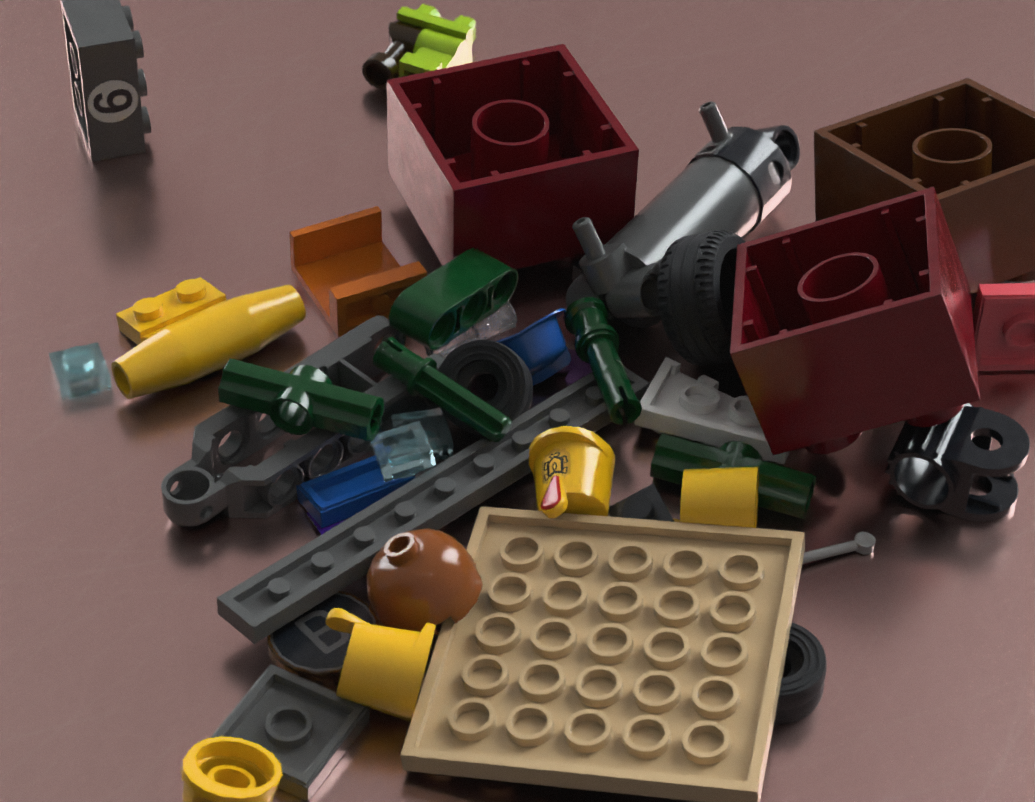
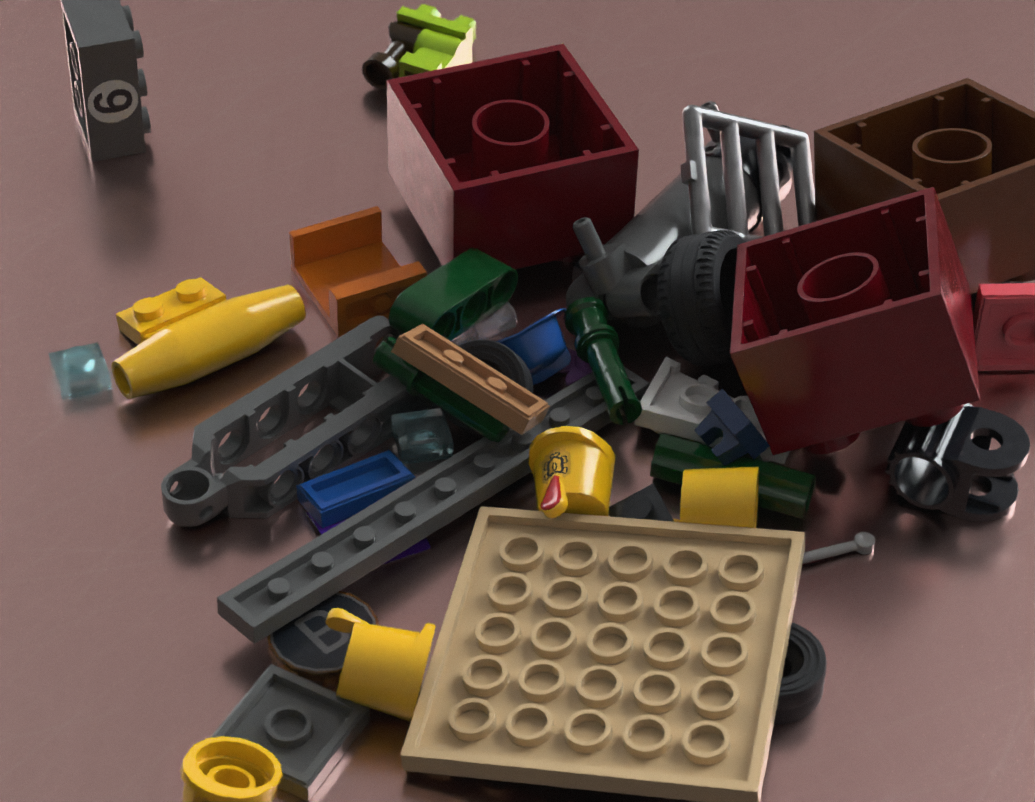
dark green piece [218,358,384,442] -> none
dark orange cylinder [366,528,483,636] -> none
clear light blue plate [370,421,436,482] -> none
none -> medium nougat tile [391,324,550,435]
none -> flat silver bar [680,105,817,242]
none -> dark blue tile [695,389,770,466]

